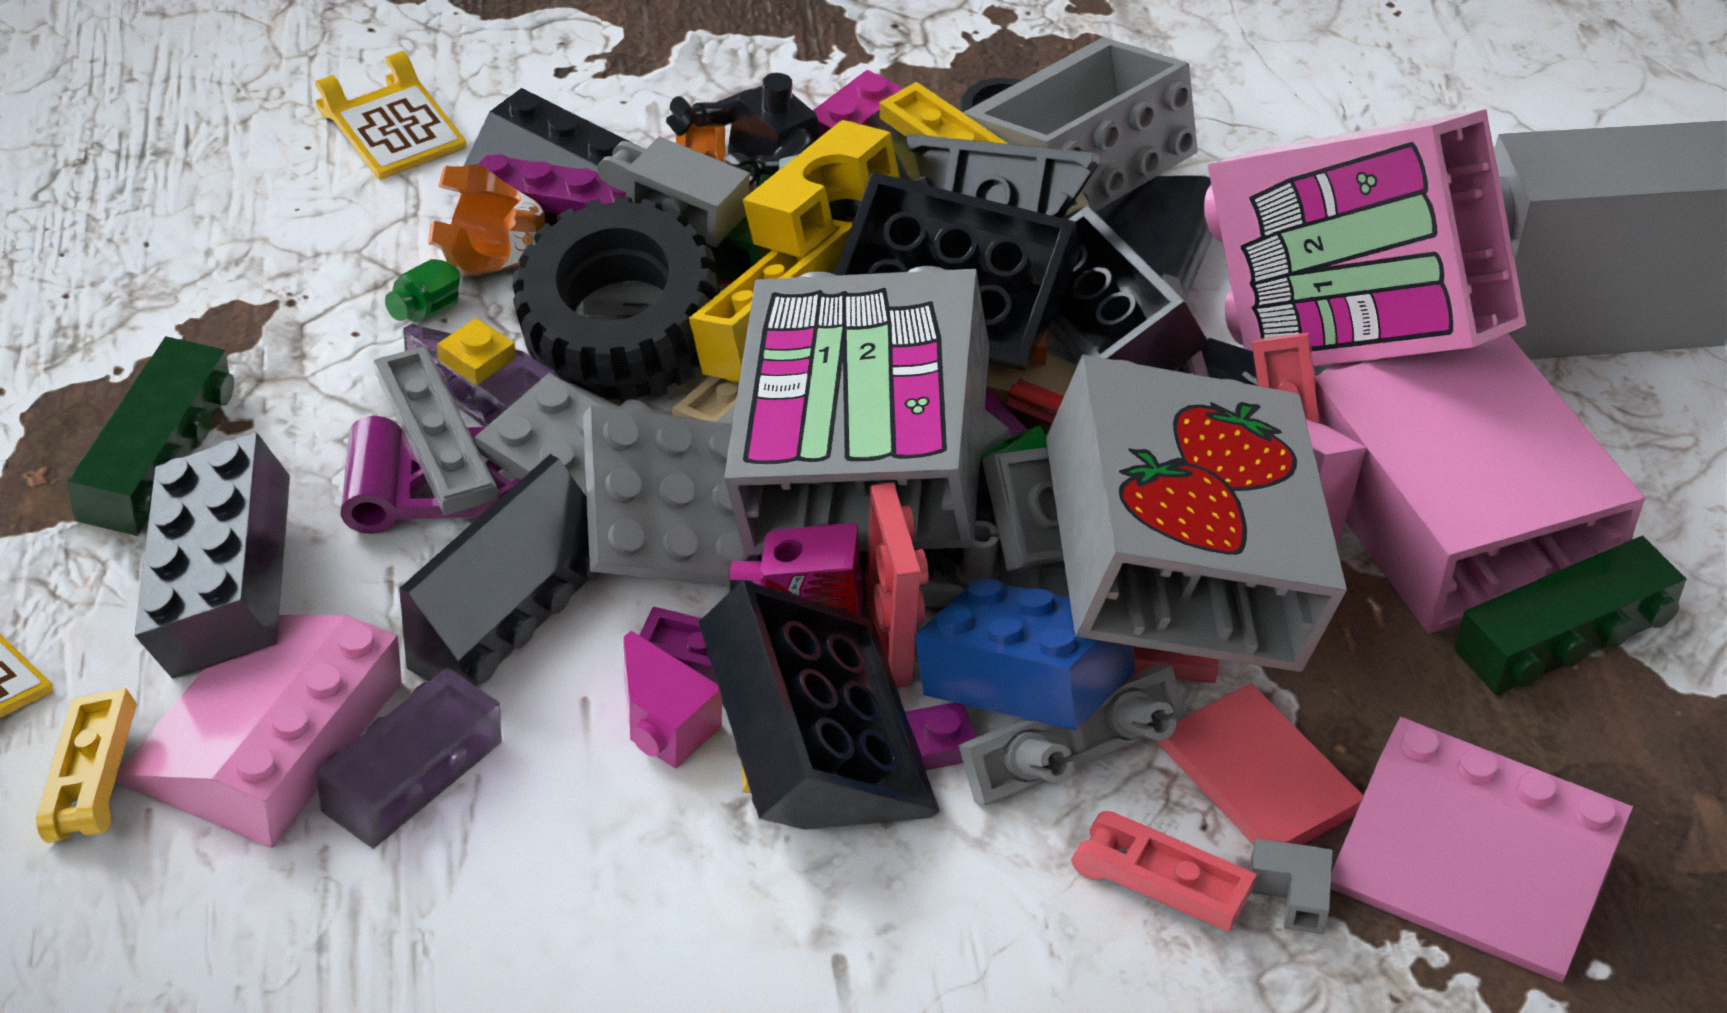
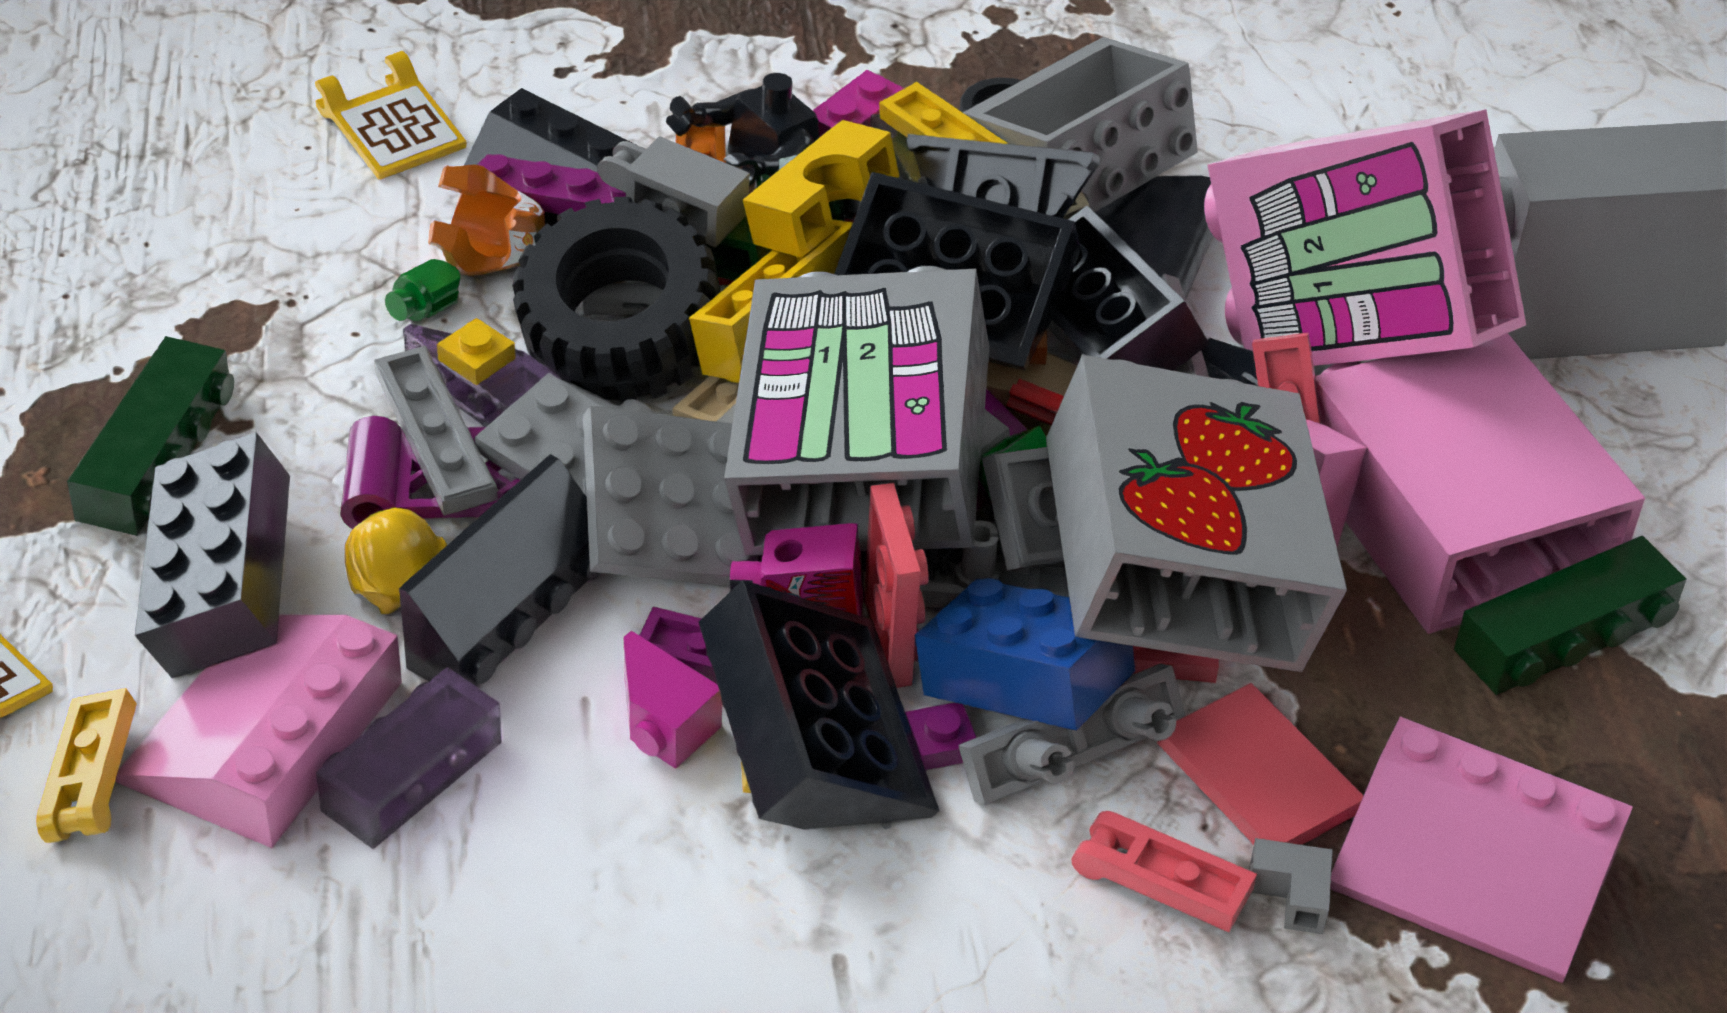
none -> yellow hair [344,507,447,614]

